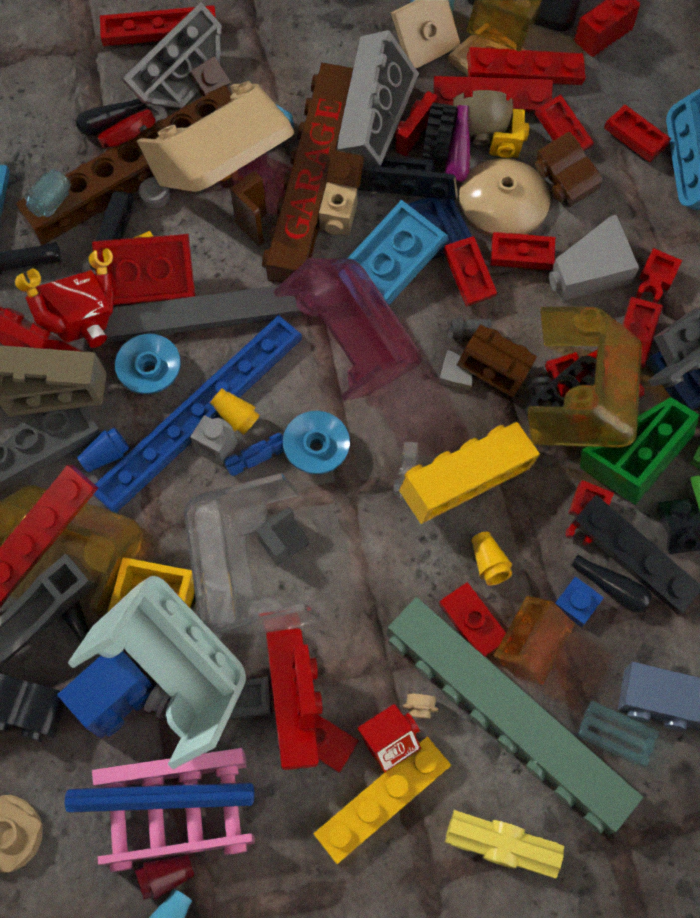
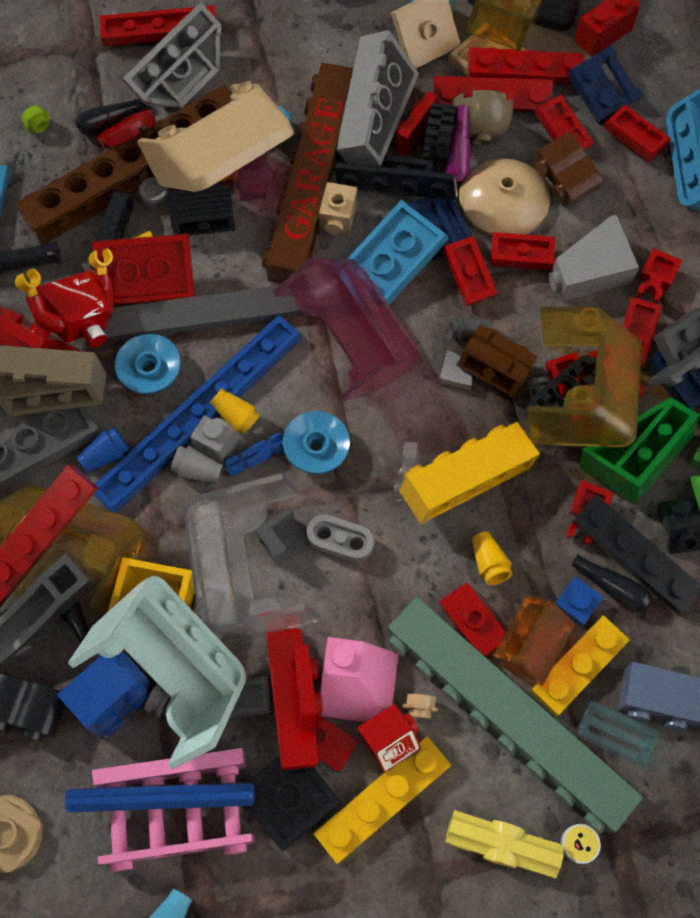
clear light blue brick [24,169,71,217] -> none
dark red cone [135,854,194,901] -> none
reddish brown plate [188,56,231,96] -> none
reddish brown panel [230,170,267,246] -> none
reddish brown plate [327,150,365,187] -> none
yellow bracket [489,109,529,158] -> none
none -> lime plate [21,105,50,134]
none -> black brick [168,183,236,236]
none -> light grey cone [170,446,223,484]
none -> black plate [248,755,341,852]
none -> light grey plate [307,514,374,562]
none -> bright pink slope [318,637,399,723]
none -> yellow plate [530,615,630,718]
none -> light yellow tile [560,824,601,864]
none -> dark blue plate [567,45,644,123]

